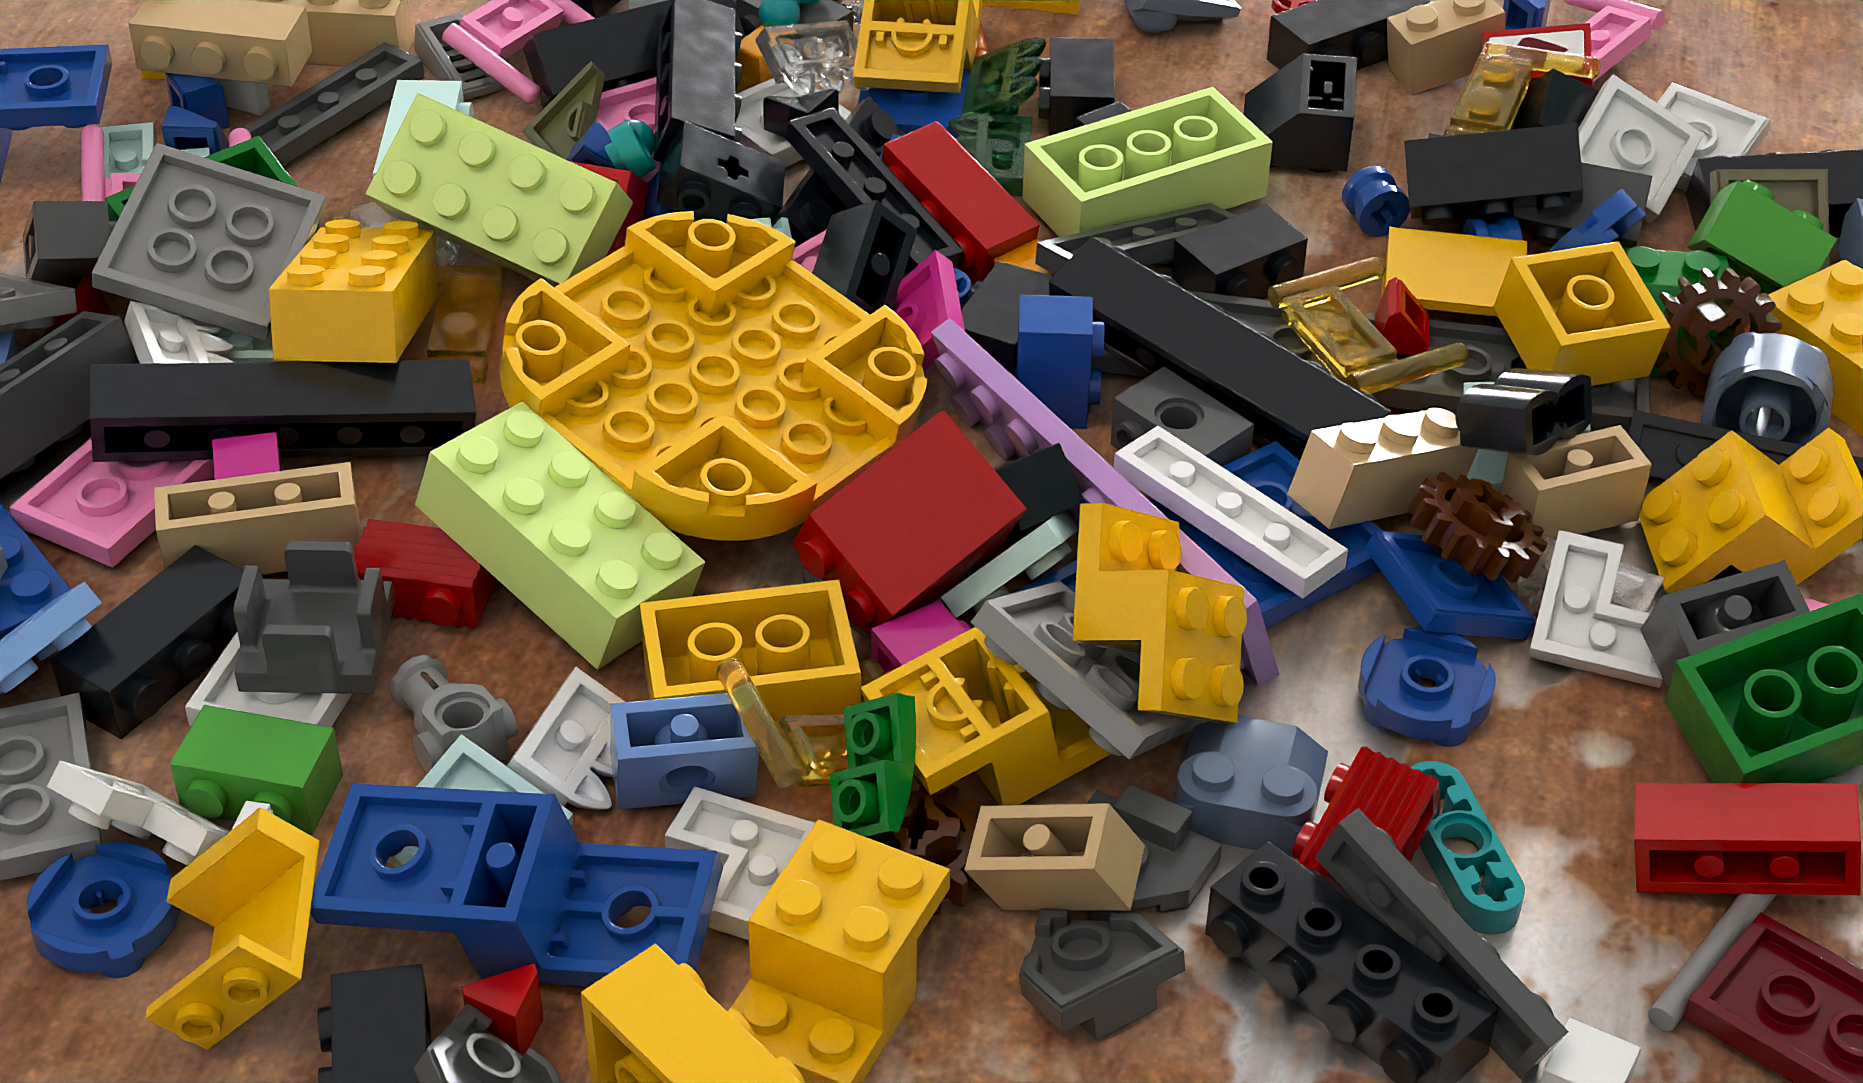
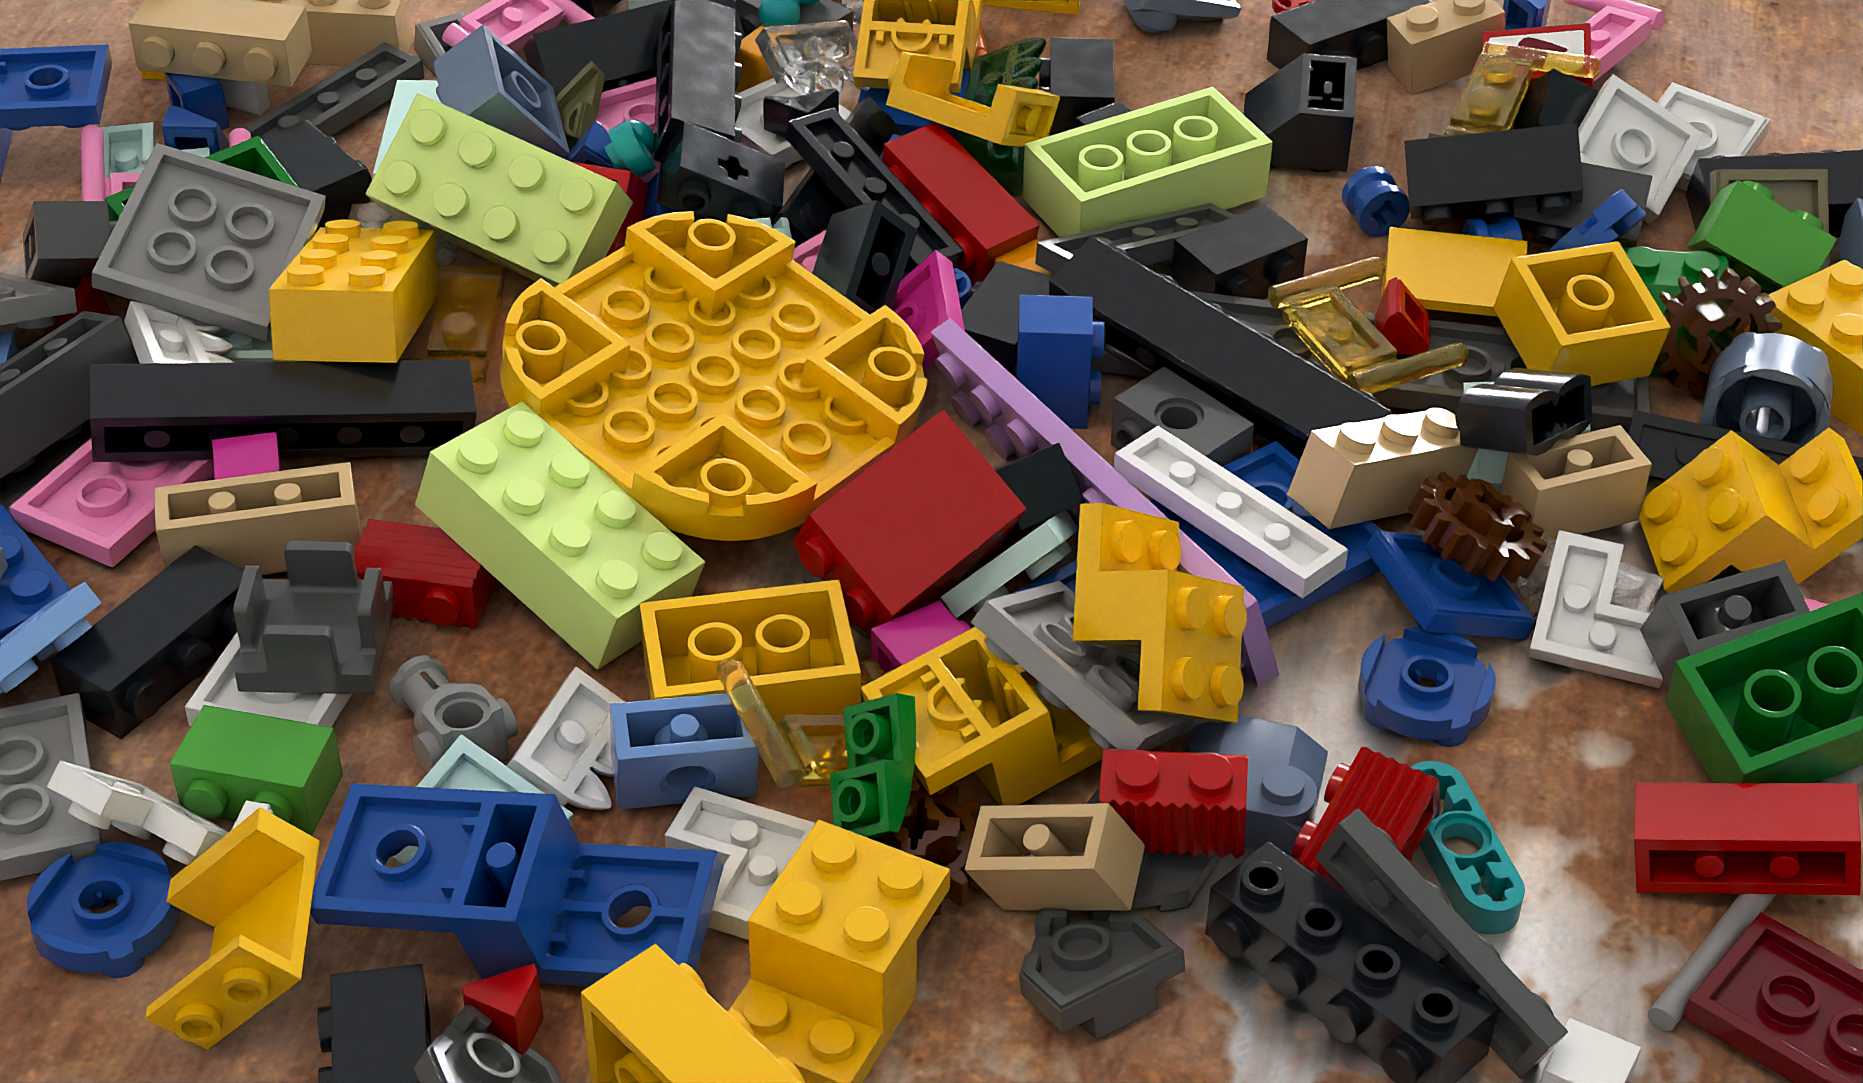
none -> black brick [261,120,372,228]
none -> sand blue brick [433,25,570,159]
none -> yellow panel [886,51,1060,147]
none -> red brick [1099,749,1248,859]

